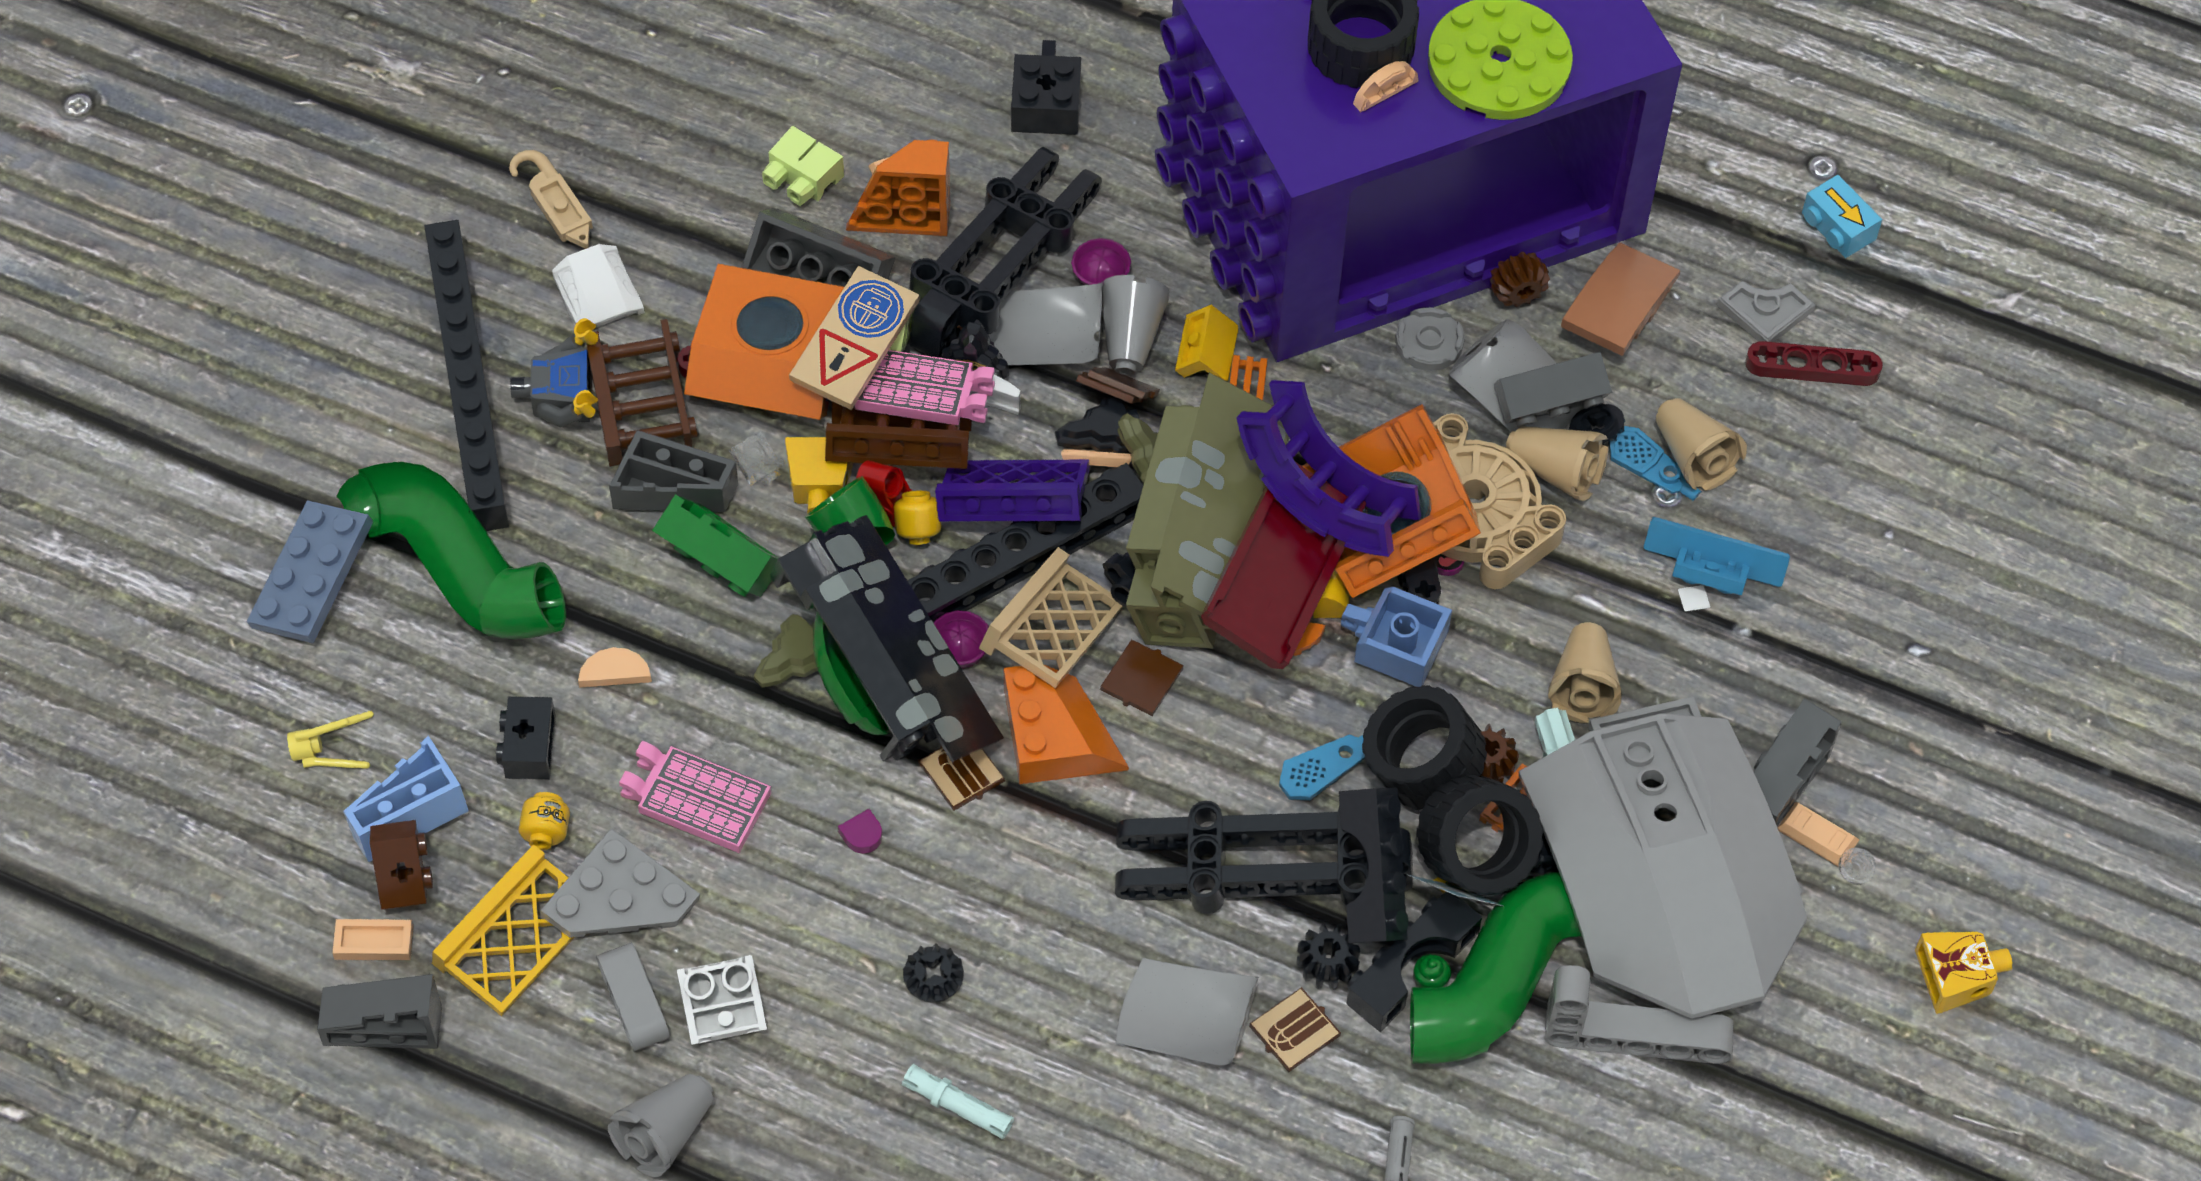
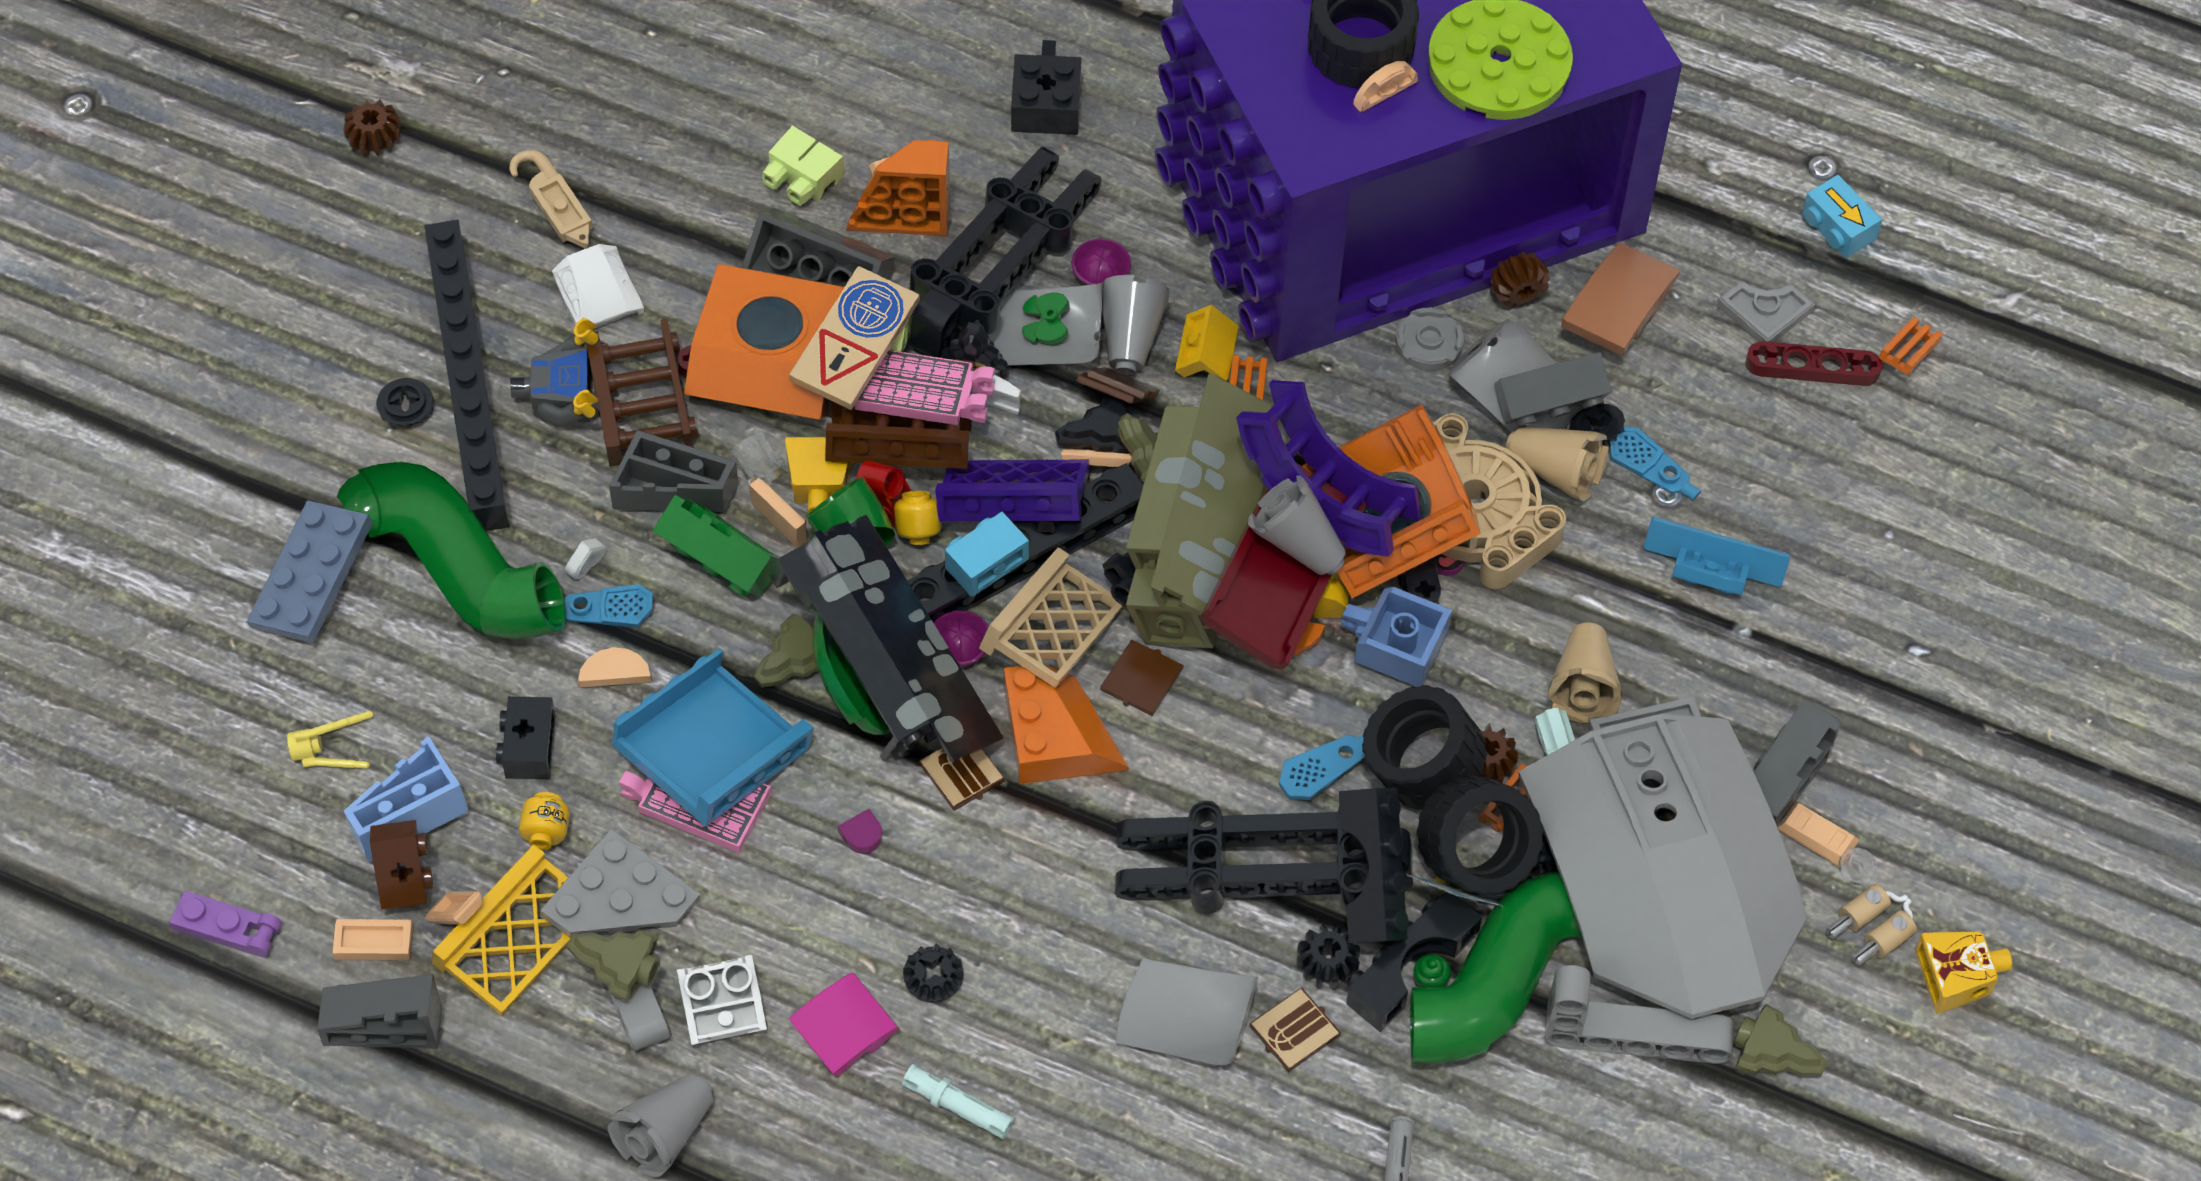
tan cone [1656,398,1747,491] -> none
white sticker [1678,585,1710,611] -> none
none -> medium lavender plate [169,891,282,957]
none -> reddish brown gear [343,99,402,157]
none -> black gear [376,378,434,429]
none -> light nougat tile [425,891,482,924]
none -> dark azure piece [564,584,653,628]
none -> white tile [565,538,606,580]
none -> olive rock [567,930,660,1002]
none -> dark azure panel [611,648,814,827]
none -> light nougat tile [749,478,807,548]
none -> dark pink slope [789,972,900,1077]
none -> medium azure brick [945,512,1029,597]
none -> green piece [1022,292,1070,345]
none -> light grey cone [1248,476,1346,575]
none -> olive rock [1733,1004,1828,1076]
none -> tan piece [1826,884,1917,965]
none -> orange tile [1879,317,1943,375]

